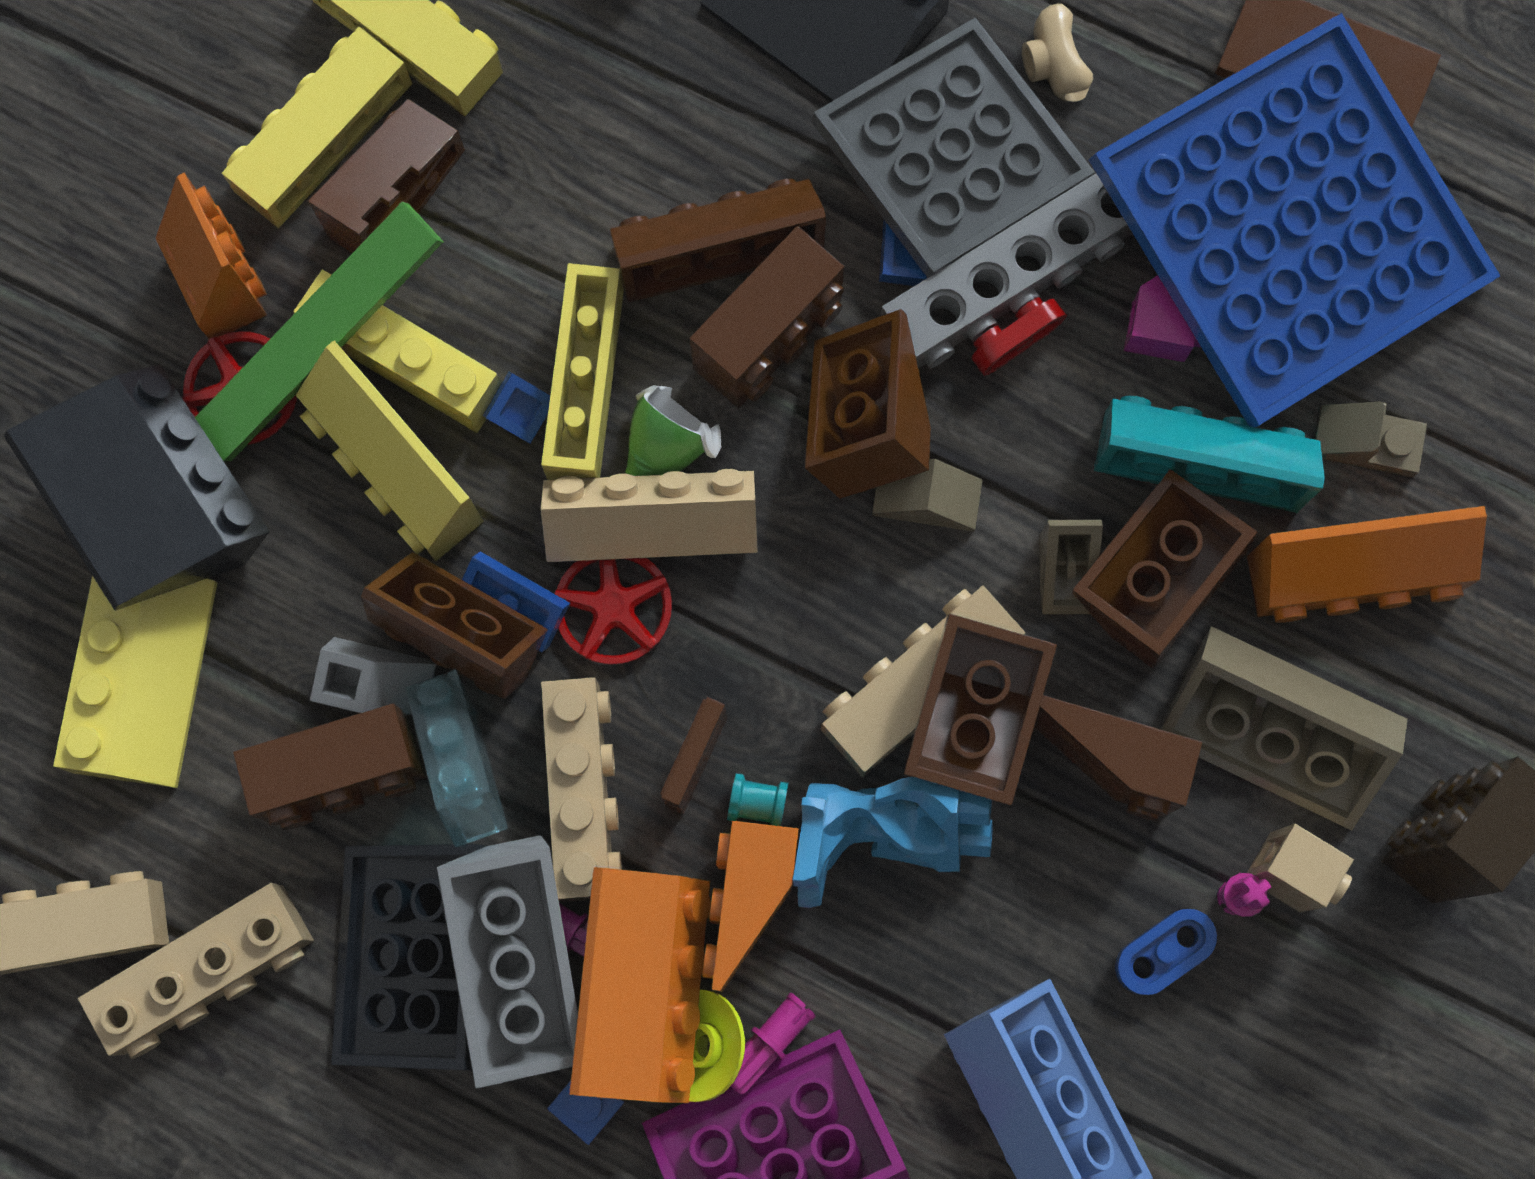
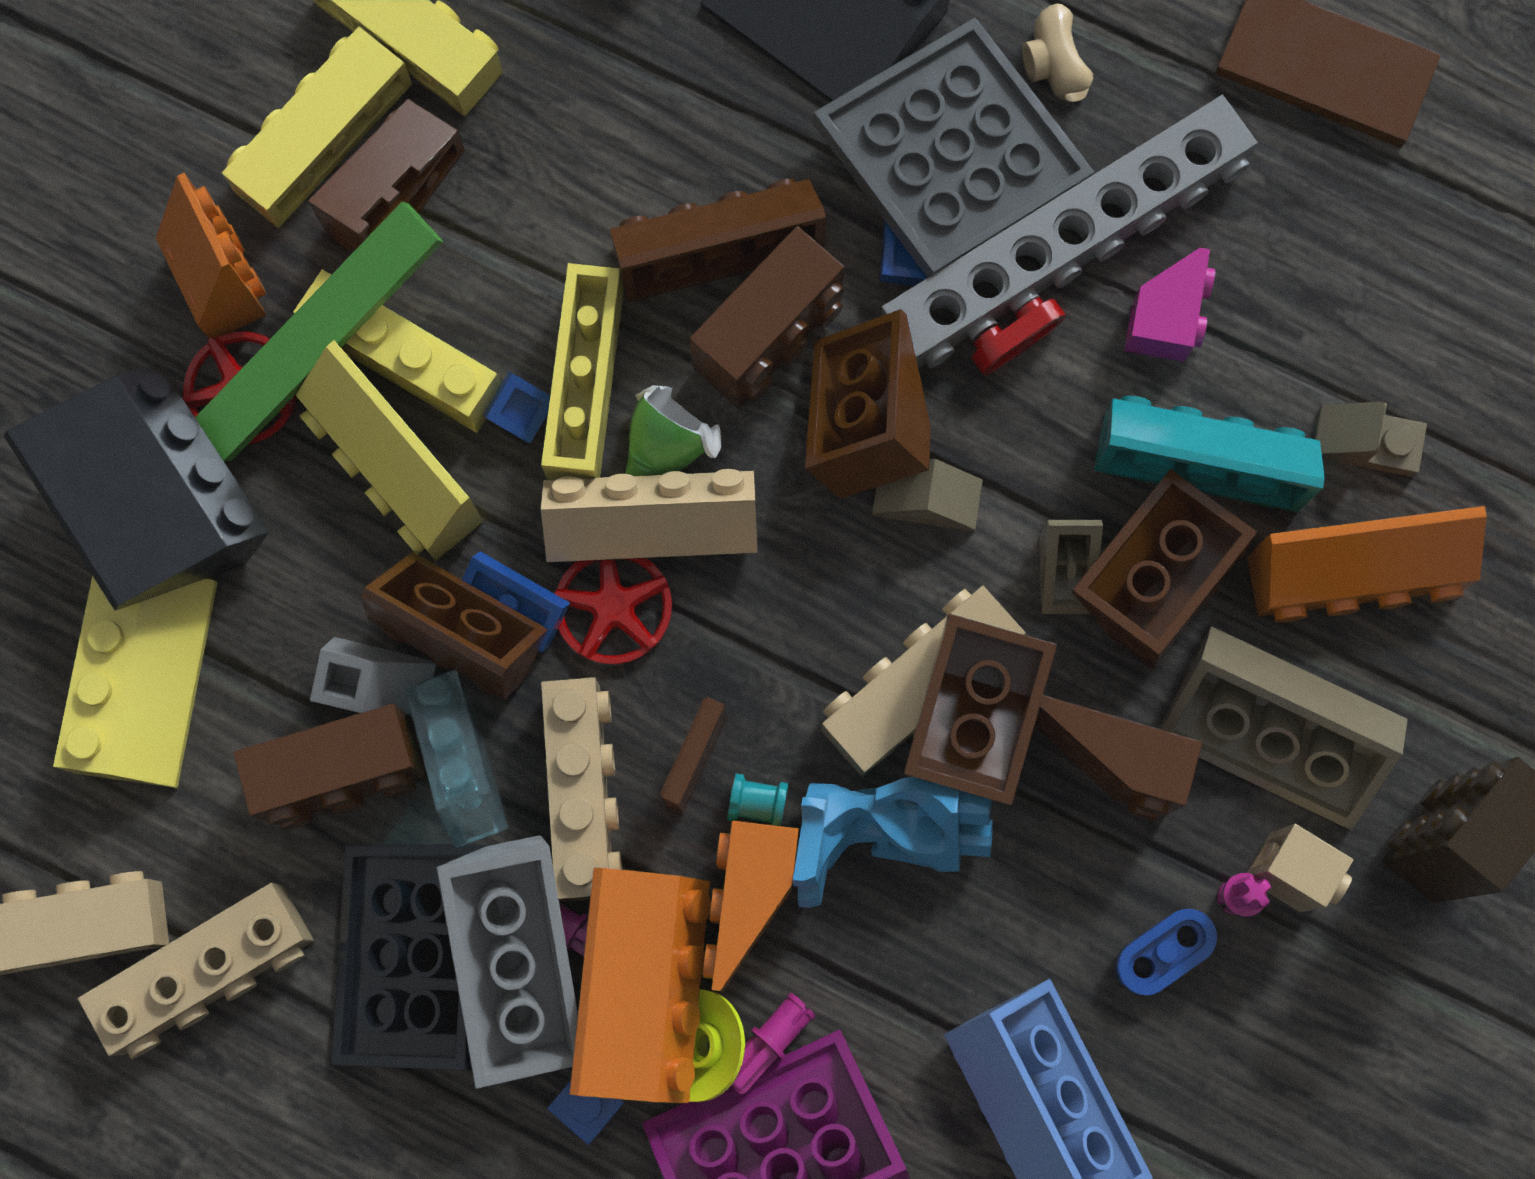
blue plate [1089,13,1500,428] -> none

